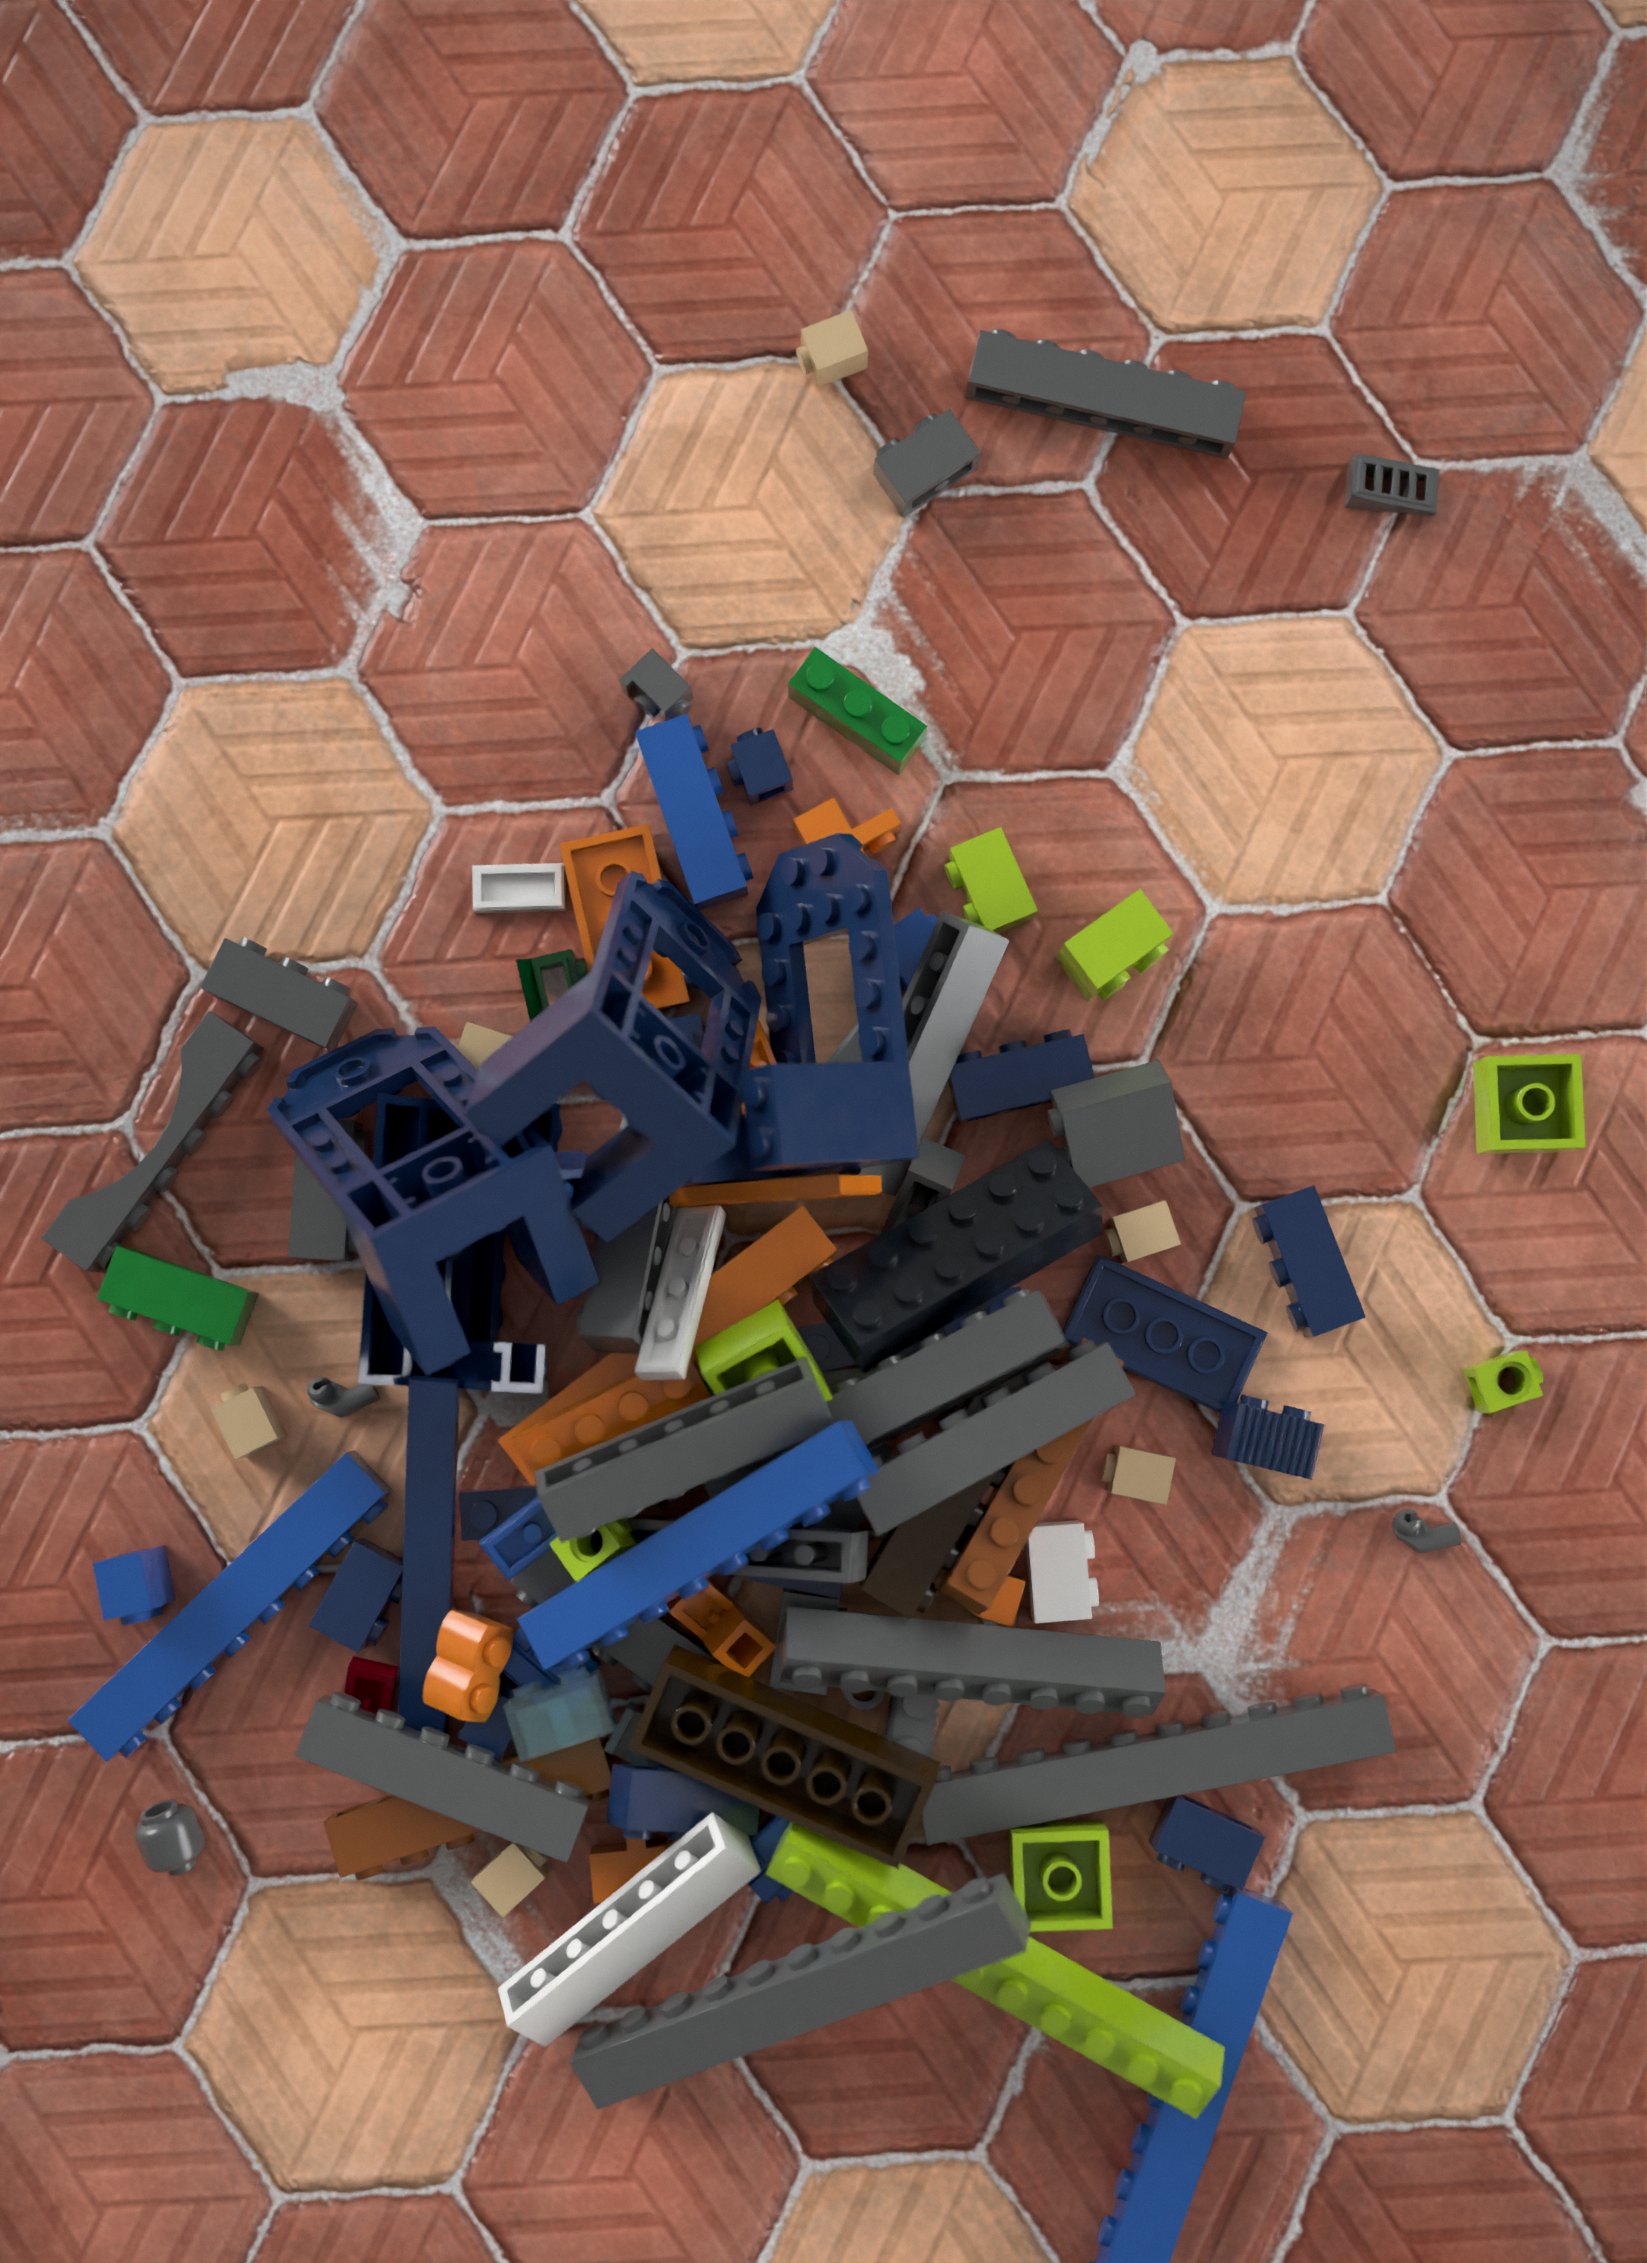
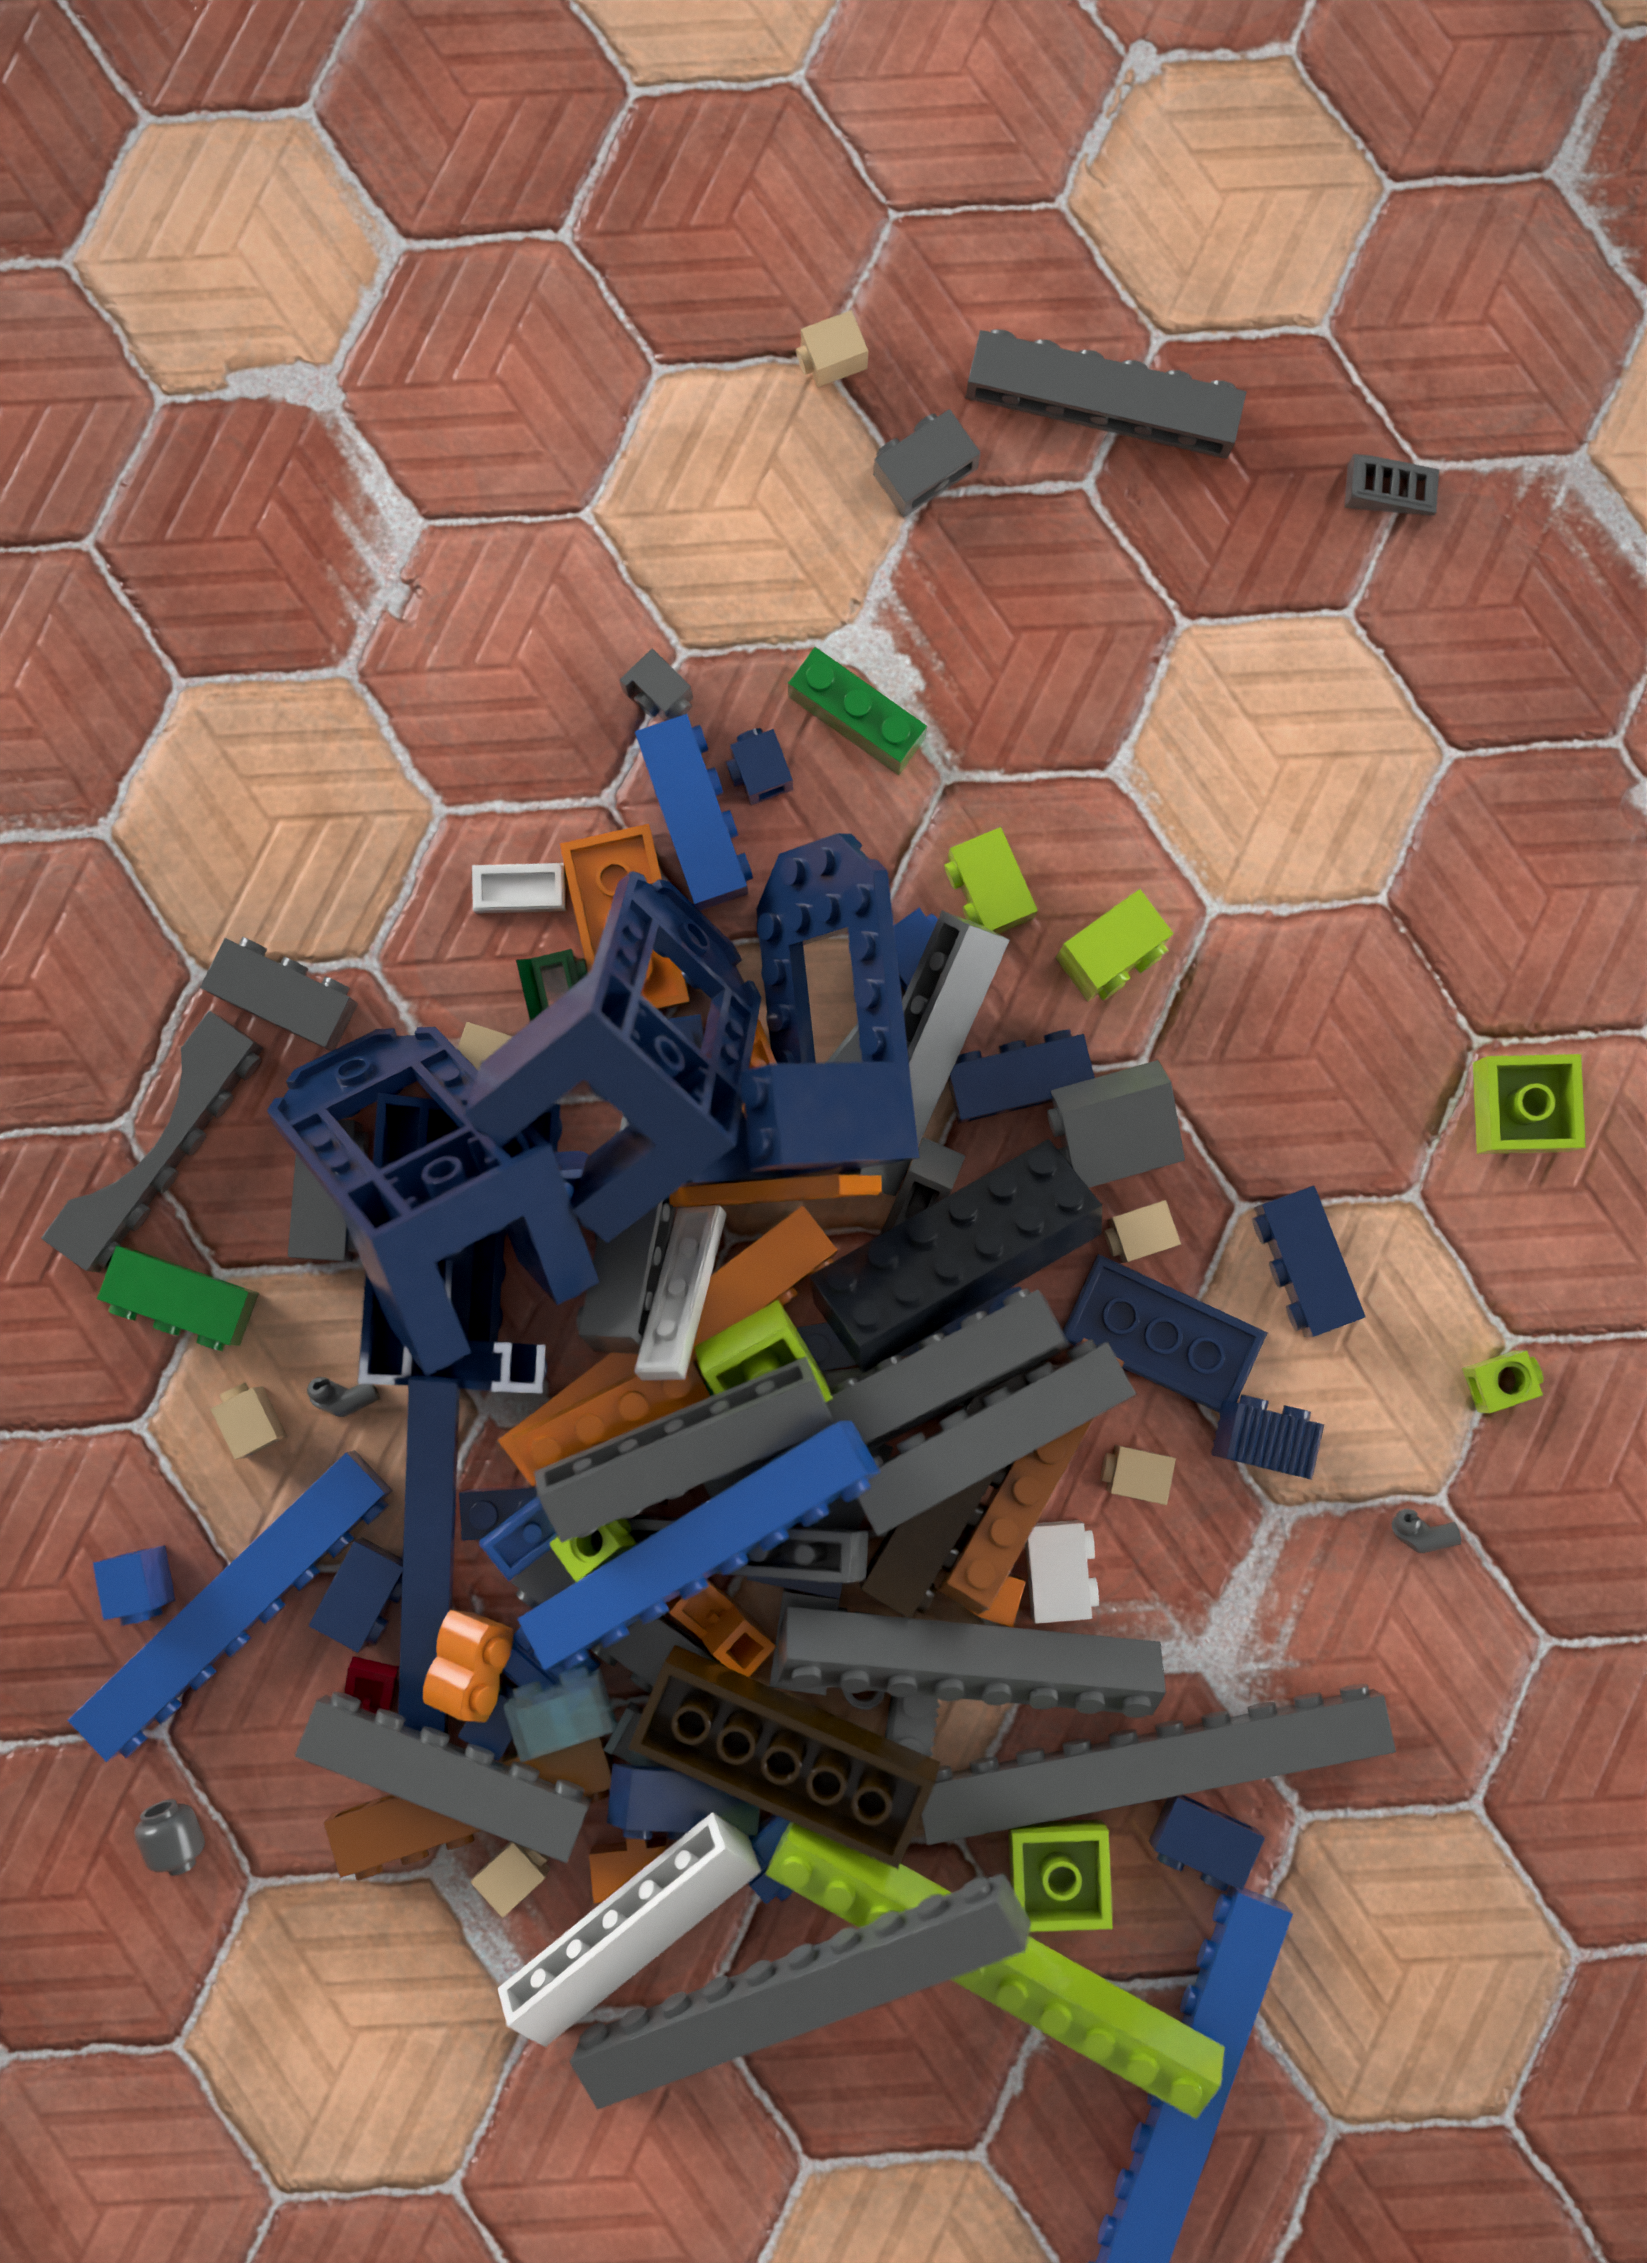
orange brick [793,797,901,855] -> none

